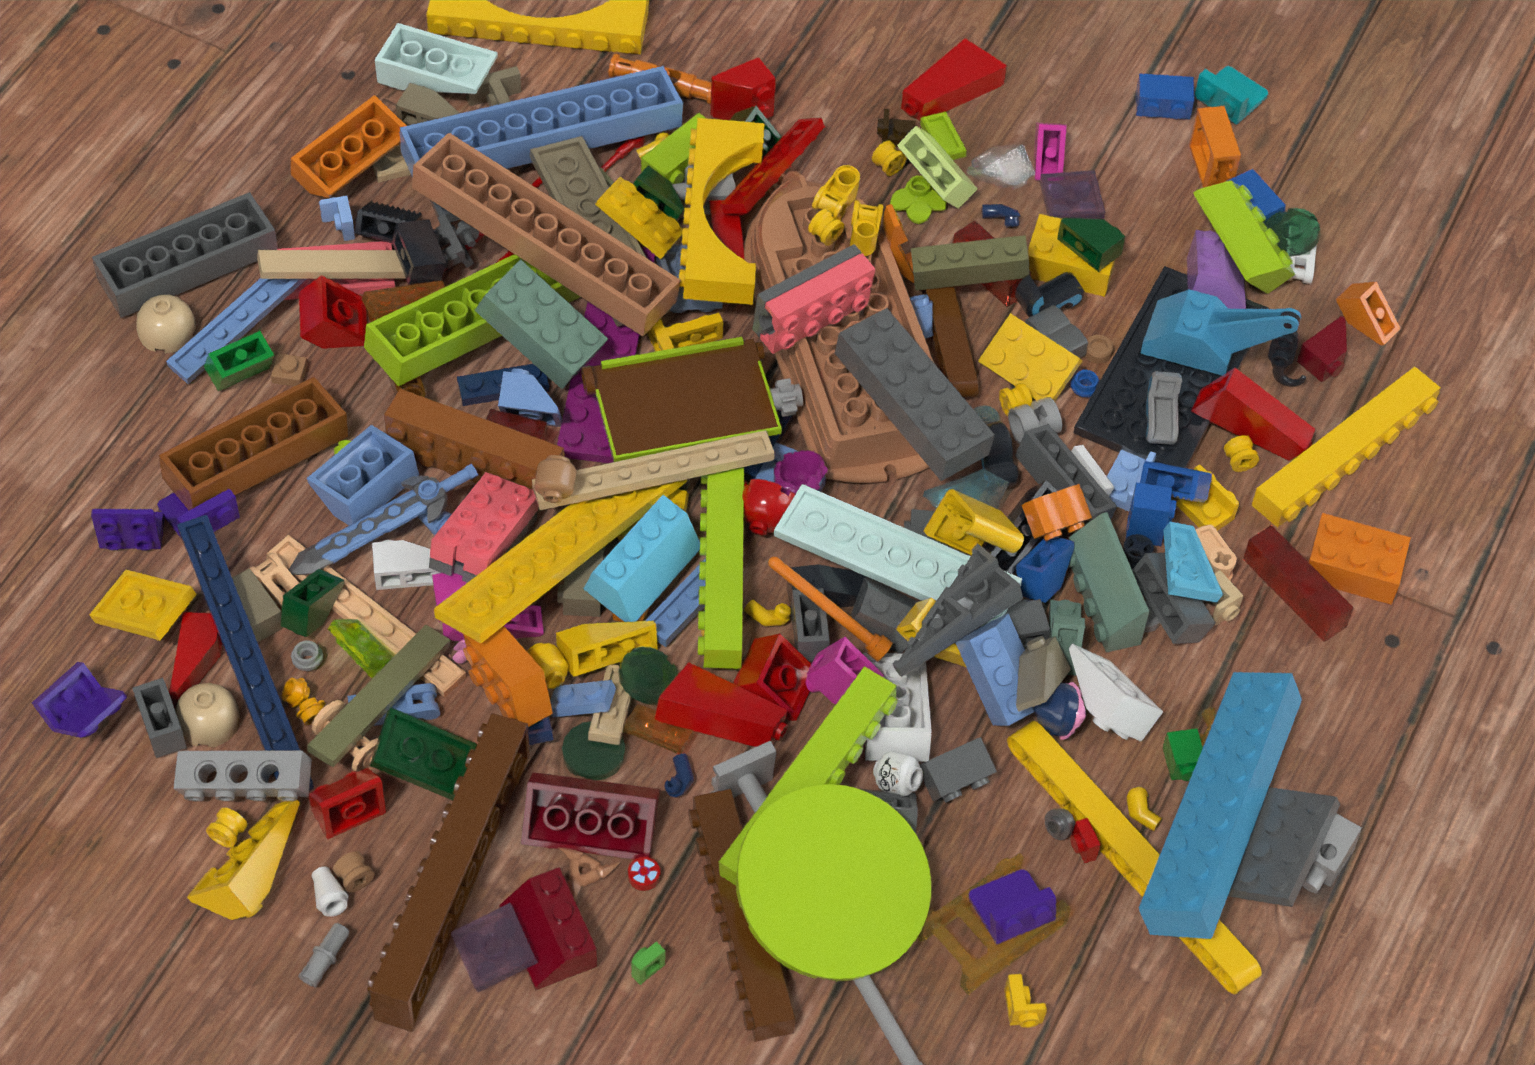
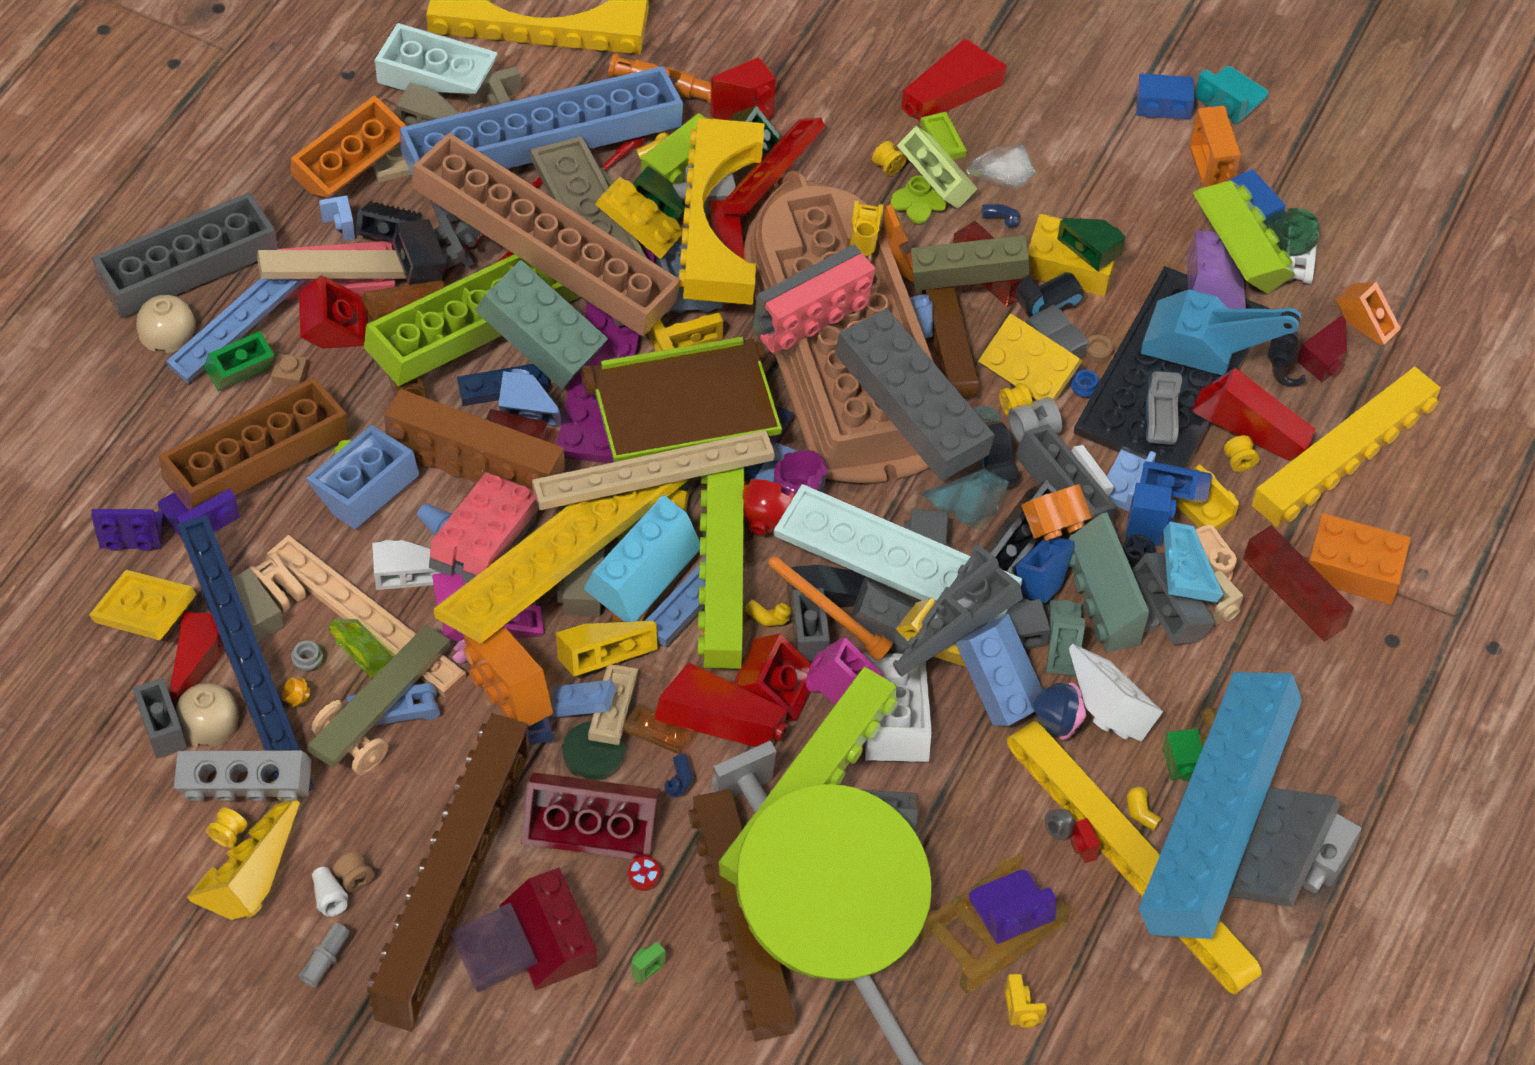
dark purple bracket [32,662,127,738] -> none
dark green slope [280,569,344,637] -> none
sword [289,464,478,575] -> none
light orange plate [297,697,326,725] -> none
red slope [308,767,386,840] -> none
dark green tile [370,708,477,801] -> none
yellow head [527,643,569,689] -> none
medium nougat head [534,455,576,503] -> none
nougat piece [558,847,621,901] -> none
clear green tile [618,647,679,705] -> none
light grey gear [770,378,803,417] -> none
yellow wheel [808,209,845,246] -> none
yellow piece [812,165,860,219] -> none
white head [873,751,923,796] -> none
dark brown bracket [877,108,916,147] -> none
dark grey brick [920,737,997,803] -> none
yellow piece [923,489,1024,555] -> none
dark tan slope [1016,636,1071,712] -> none
dark pink slope [1034,122,1066,181] -> none
clear purple plate [1039,170,1105,219] -> none

